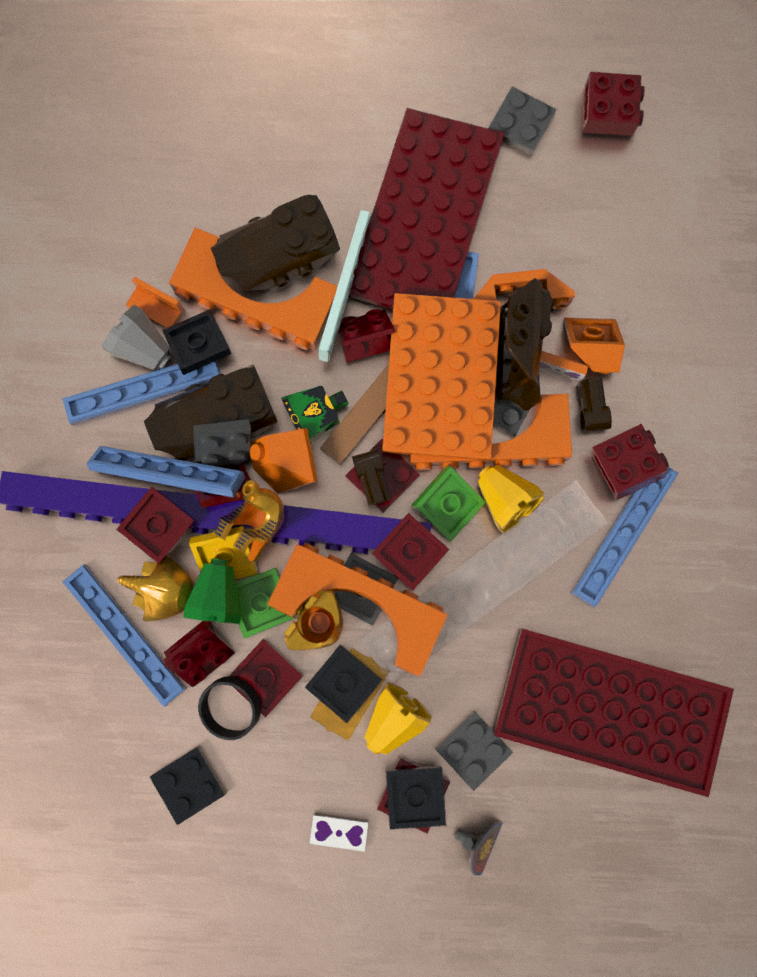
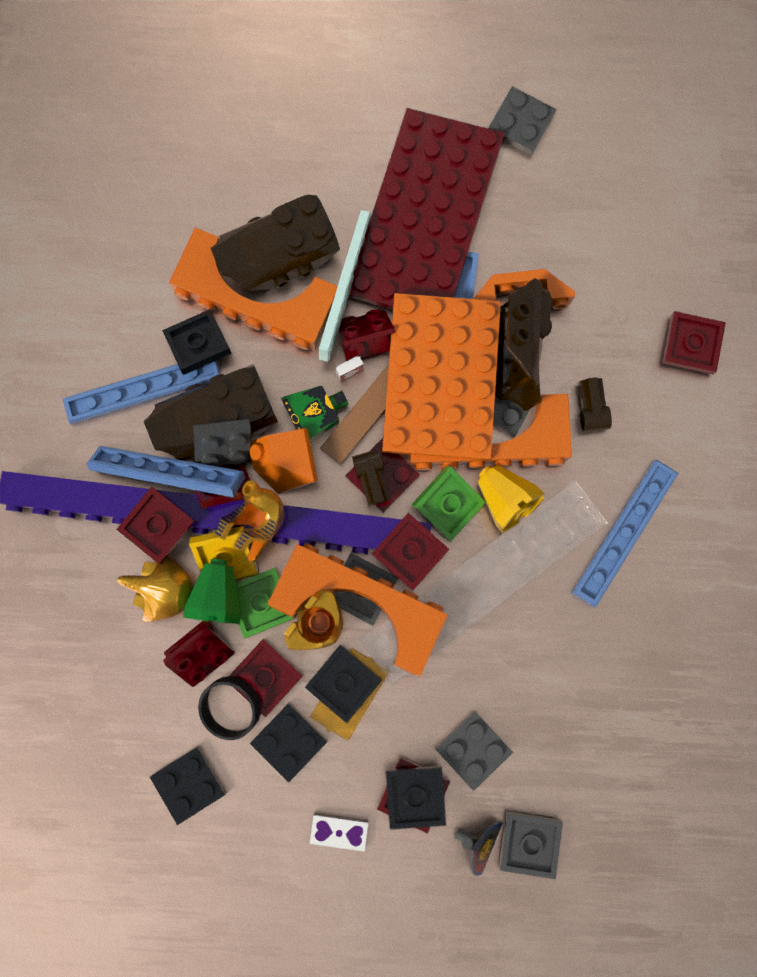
medium blue tile [63,564,187,707] -> none
light grey cone [102,304,172,370] -> none
orange panel [126,277,185,329] -> none
yellow cone [364,682,432,755] -> none
dark red plate [494,628,734,798] -> none
tile [539,351,589,381] -> none
orange slope [564,317,625,374] -> none
dark red brick [582,71,645,136] -> none
dark red brick [592,424,669,500] -> none
none -> black plate [250,703,328,783]
none -> white tile [336,356,364,382]
none -> dark grey plate [499,811,563,879]
none -> dark red plate [662,311,726,374]

